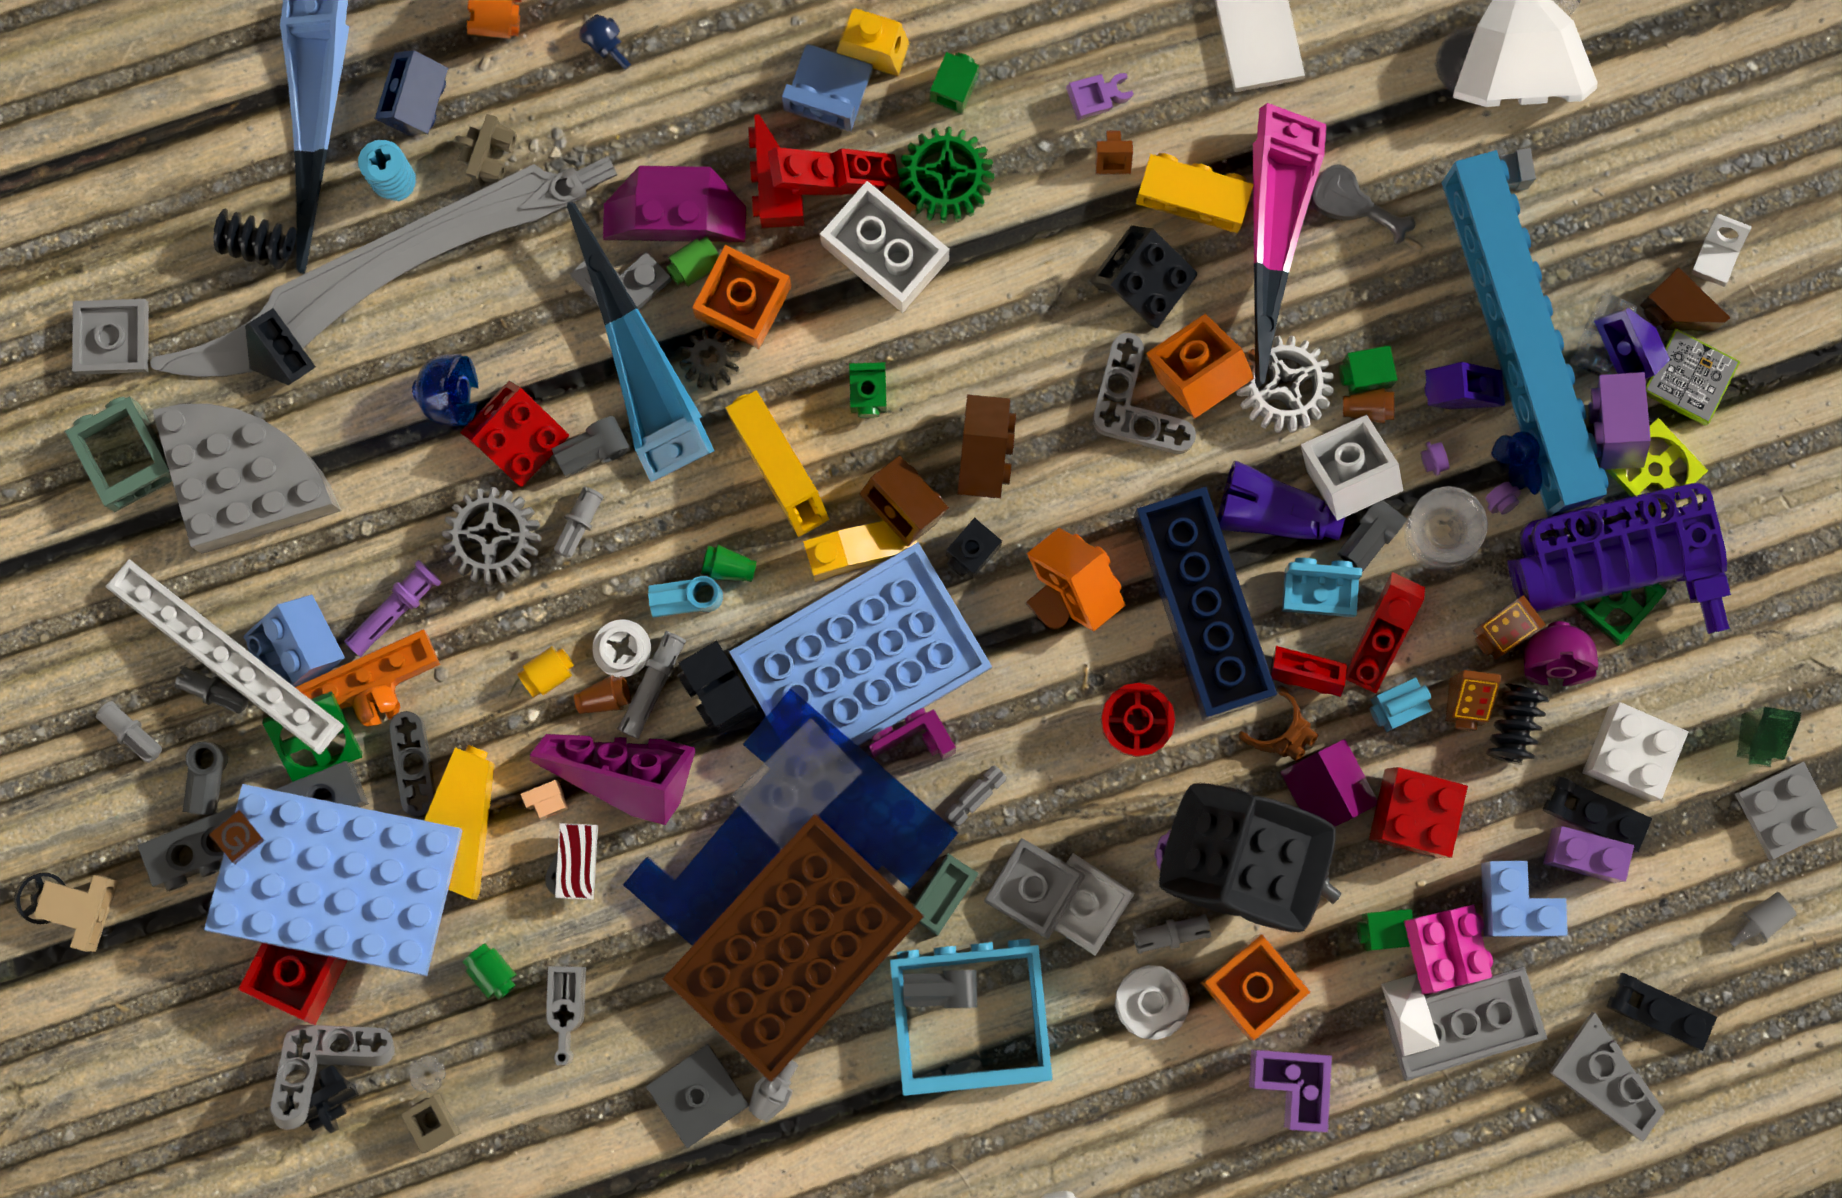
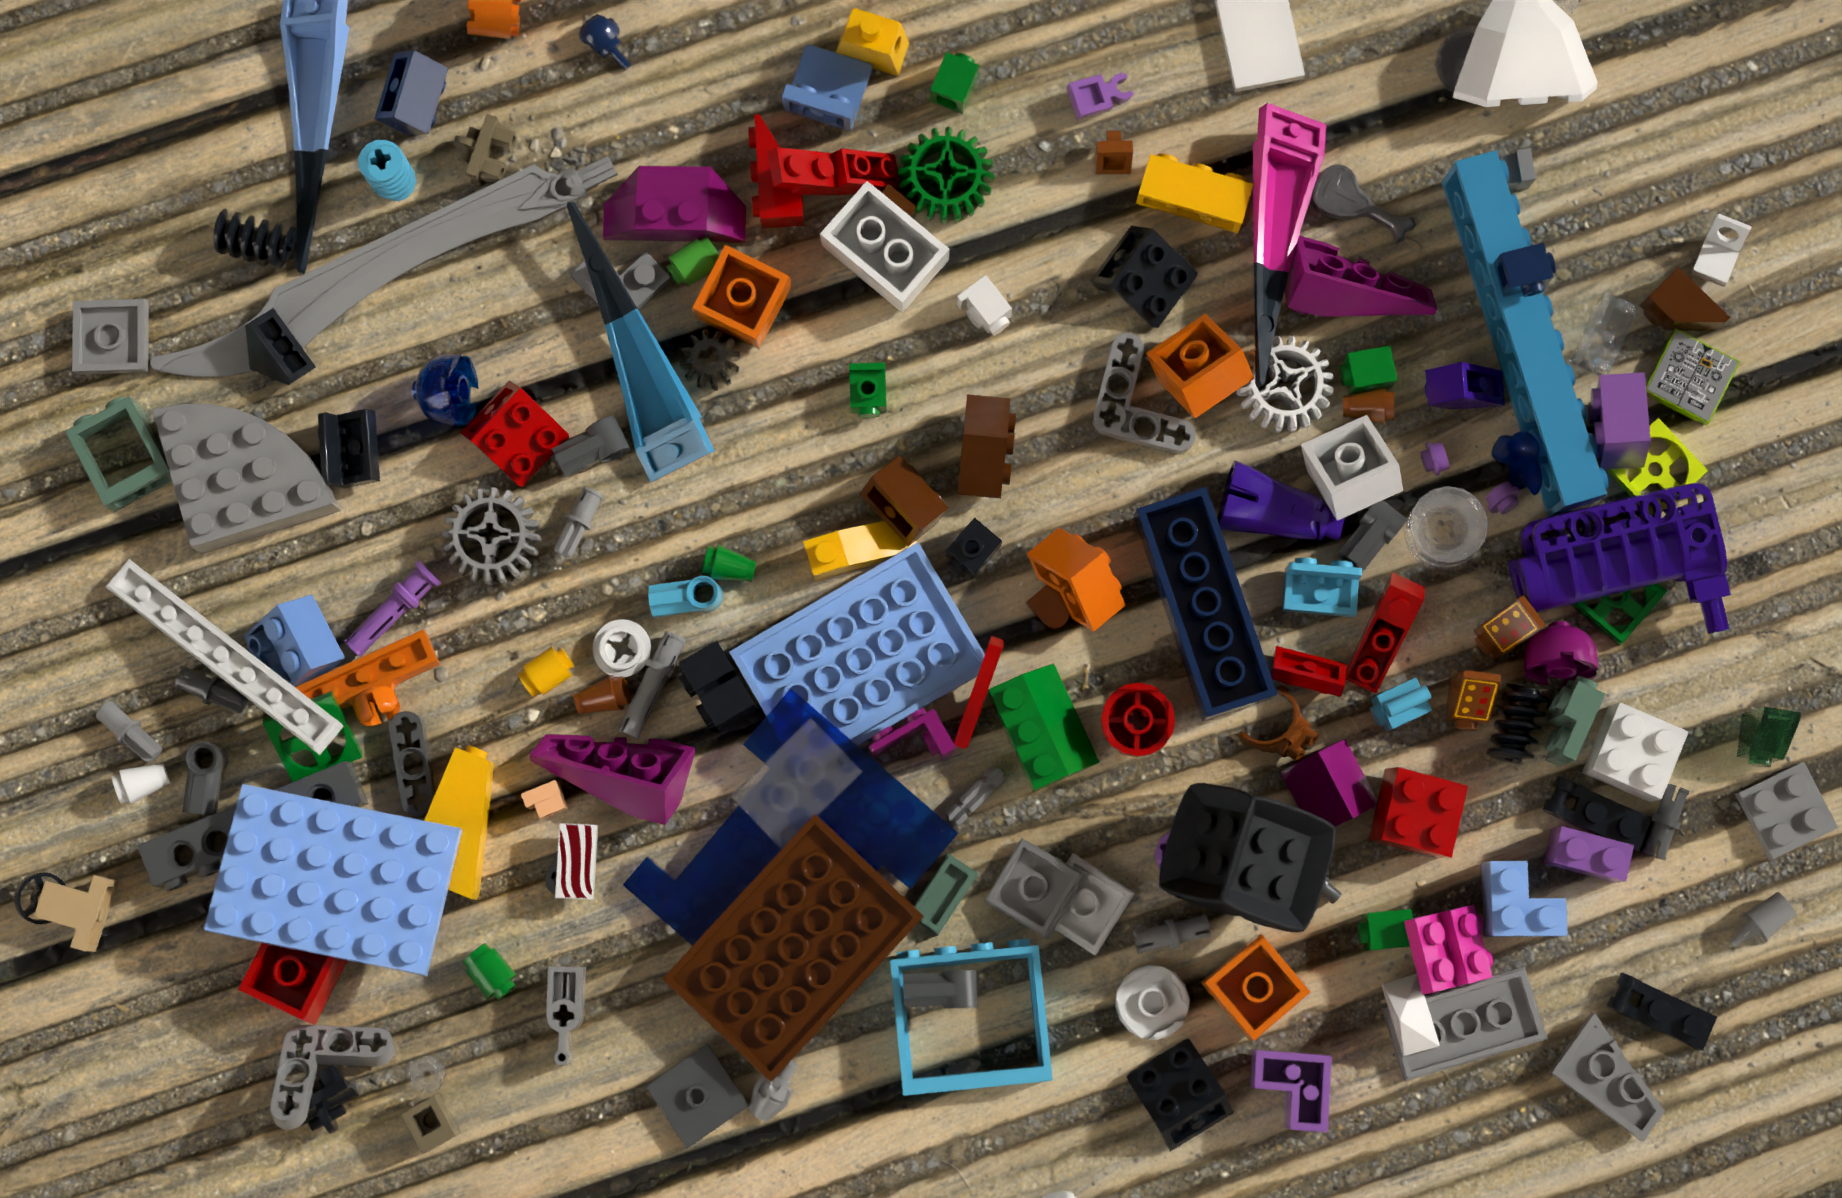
reddish brown tile [209,810,265,864] -> none
yellow slope [725,390,830,538] -> none
dark purple slope [1594,308,1670,378] -> none
none -> white cone [112,763,171,805]
none -> black bracket [318,409,380,488]
none -> red tile [954,636,1004,749]
none -> white brick [957,275,1012,336]
none -> green slope [988,663,1100,793]
none -> black bracket [1126,1039,1234,1152]
none -> magenta wedge [1284,235,1438,317]
none -> dark blue brick [1494,243,1556,297]
none -> sand green plate [1545,676,1605,767]
none -> dark grey pin [1642,784,1689,861]

